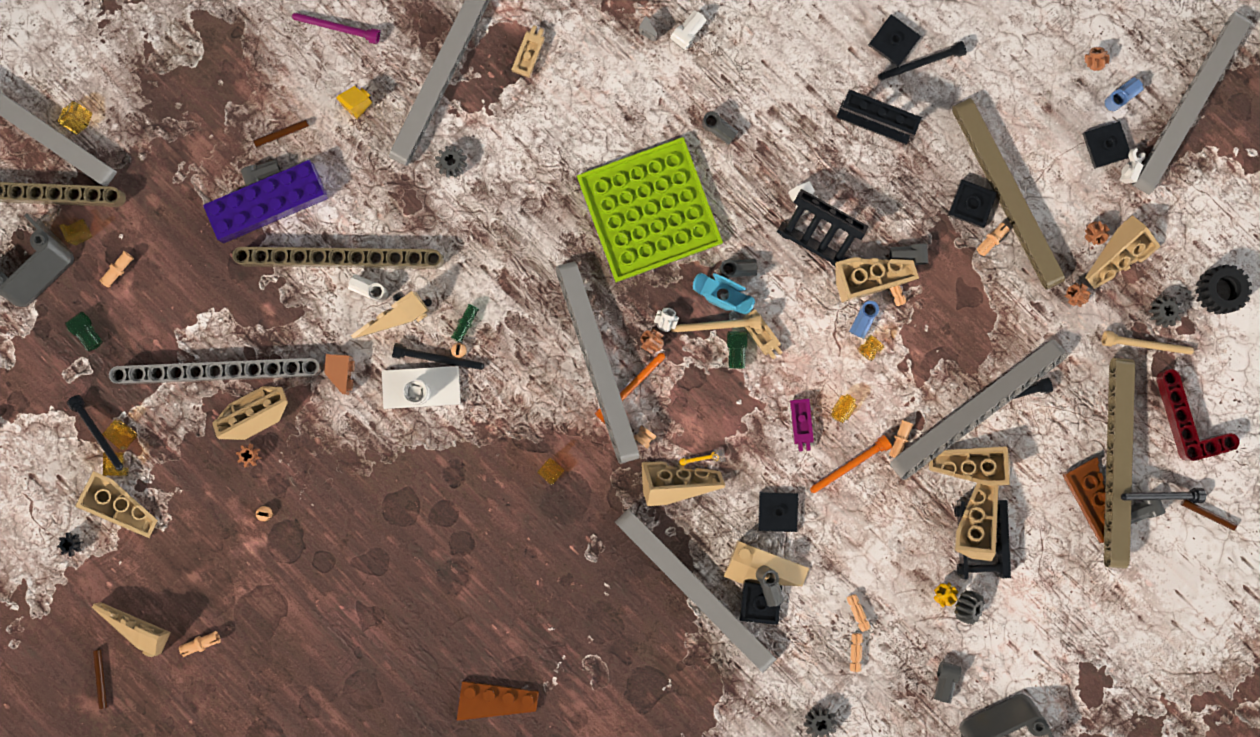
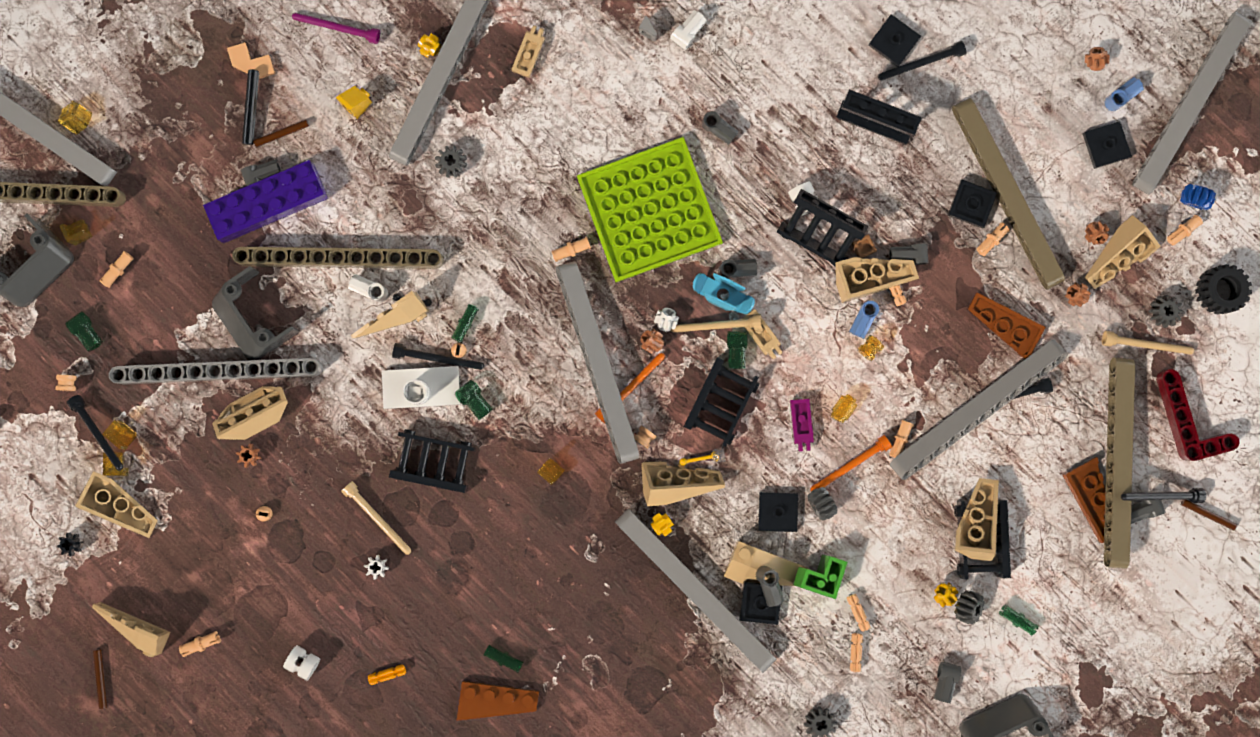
nougat slope [324,354,355,395] -> none
tan wedge [929,446,1010,486] -> none
white plate [1120,148,1146,184] -> none
none -> light nougat wheel [55,375,77,391]
none -> dark grey windscreen [212,266,300,360]
none -> light nougat tile [227,43,275,79]
none -> black axle [242,69,259,145]
none -> white wheel [283,645,320,681]
none -> tan piece [341,481,411,555]
none -> white gear [364,555,389,580]
none -> light orange axle [368,664,406,685]
none -> black fence [389,429,476,493]
none -> yellow gear [418,33,442,58]
none -> clear green piece [455,380,493,420]
none -> clear green pin [484,645,524,673]
none -> light nougat pin [551,237,591,262]
none -> yellow gear [650,513,674,536]
none -> black fence [683,357,760,447]
none -> bright green brick [793,554,847,599]
none -> dark grey gear [808,487,837,521]
none -> medium nougat tile [851,234,877,259]
none -> dark orange wing [967,292,1046,359]
none -> clear green pin [999,604,1039,636]
none -> light nougat axle [1167,215,1203,245]
none -> blue gear [1180,184,1216,210]

